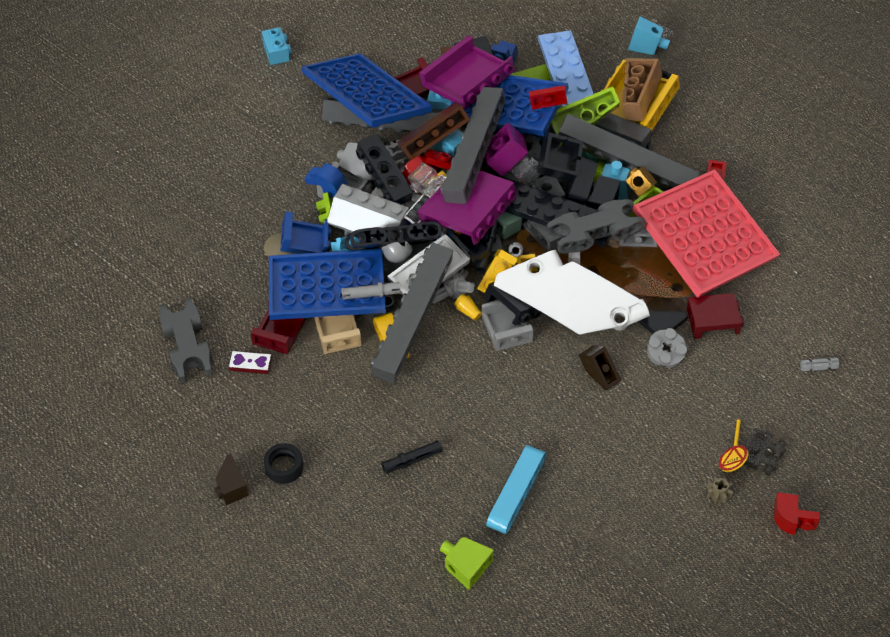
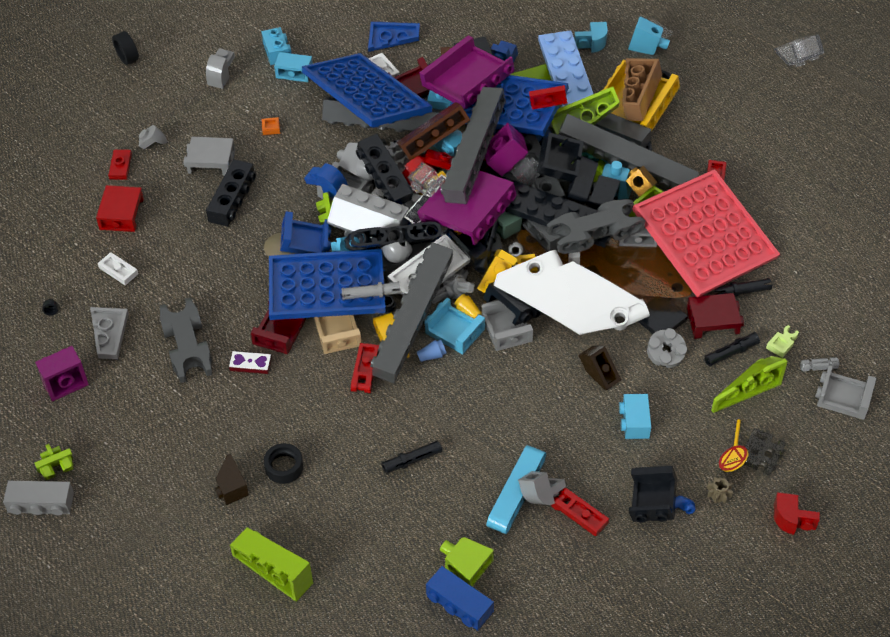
none -> light grey brick [3,481,74,515]
none -> lime hips [34,444,74,480]
none -> magenta brick [35,346,89,402]
none -> black hinge [42,299,58,316]
none -> light grey wing [90,307,129,359]
none -> red panel [96,185,144,232]
none -> white plate [98,252,138,285]
none -> red plate [108,150,132,180]
none -> black tyre [112,31,139,65]
none -> light grey plate [138,125,168,150]
none -> light grey panel [184,137,235,176]
none -> light grey brick [206,48,235,89]
none -> black brick [206,159,256,227]
none -> lime wedge [230,527,313,602]
none -> orange tile [262,117,280,135]
none -> medium azure brick [274,52,313,82]
none -> red plate [351,343,379,394]
none -> blue wing [368,22,420,52]
none -> white plate [369,53,400,77]
none -> medium blue cone [417,339,447,362]
none -> medium azure panel [424,298,485,355]
none -> blue brick [426,566,494,631]
none -> light grey brick [518,471,566,505]
none -> red plate [551,488,609,537]
none -> medium azure brick [574,22,608,53]
none -> medium azure brick [619,394,651,439]
none -> black panel [629,466,677,523]
none -> blue arm [675,495,696,514]
none -> black pin [704,332,760,367]
none -> lime wedge [711,356,788,413]
none -> black pin [714,278,772,297]
none -> yellowish green plate [766,325,799,358]
none -> clear slope [774,34,825,67]
none -> light grey panel [815,365,876,420]

